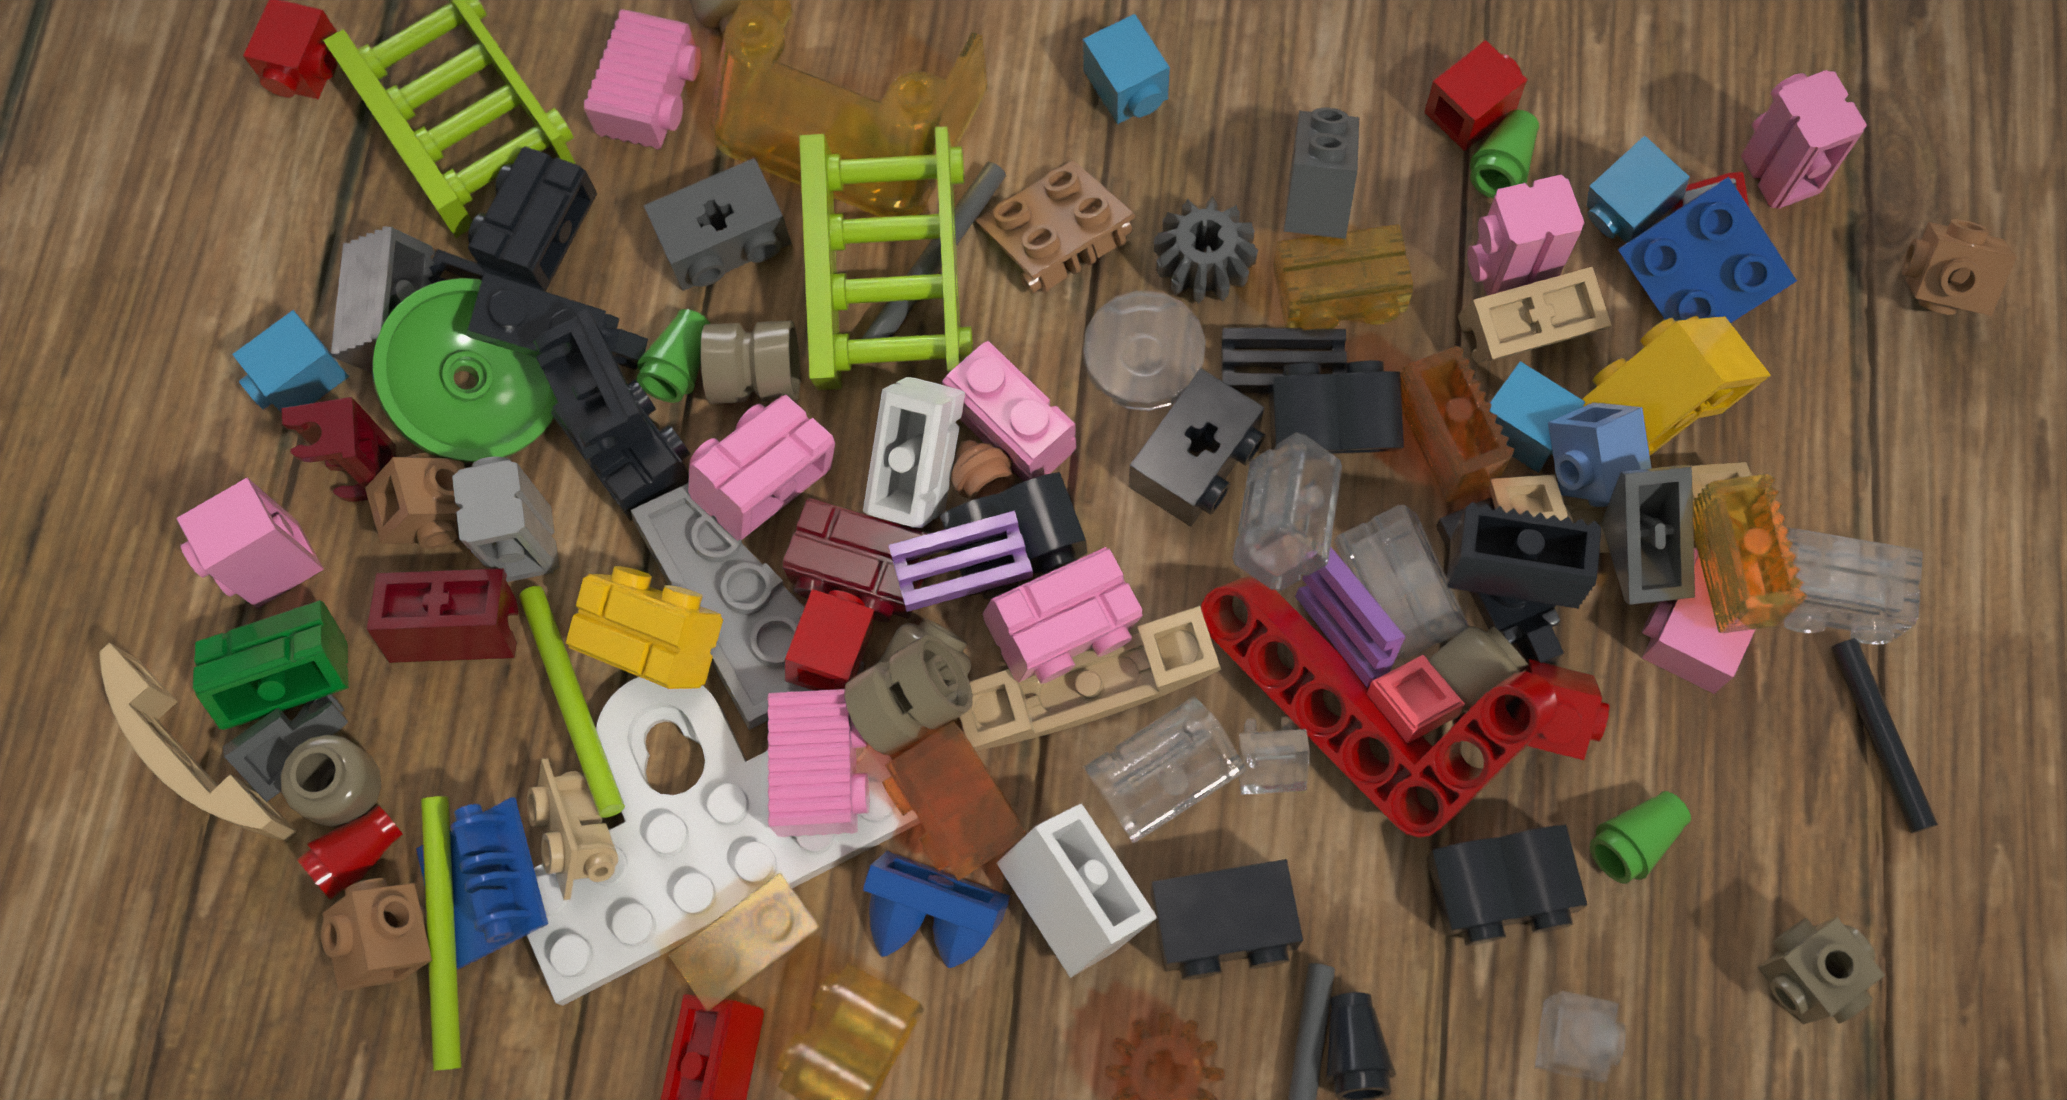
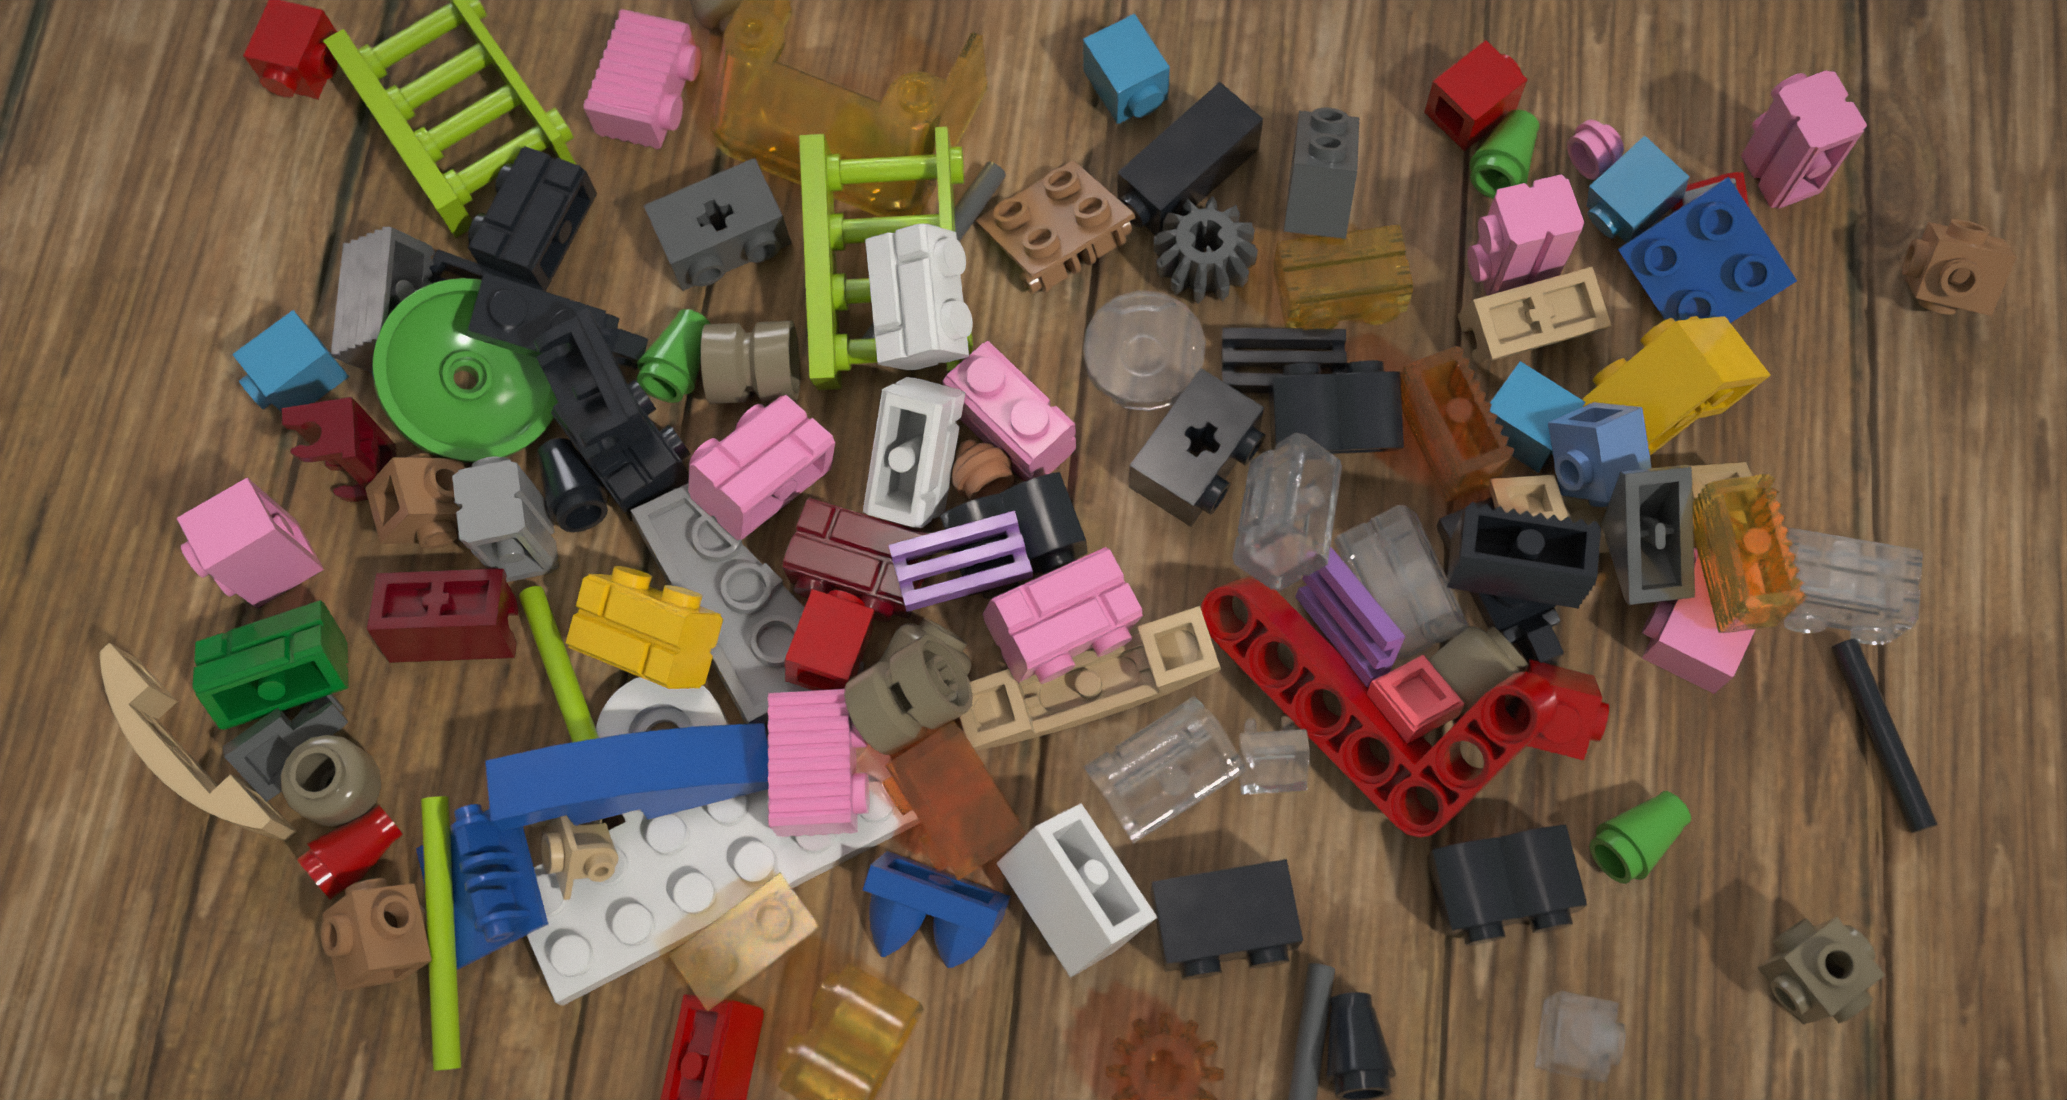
none -> blue slope [485,723,769,832]
none -> black cone [537,438,609,533]
none -> white brick [865,223,973,370]
none -> black brick [1117,82,1263,236]
none -> bright pink plate [1567,119,1624,180]

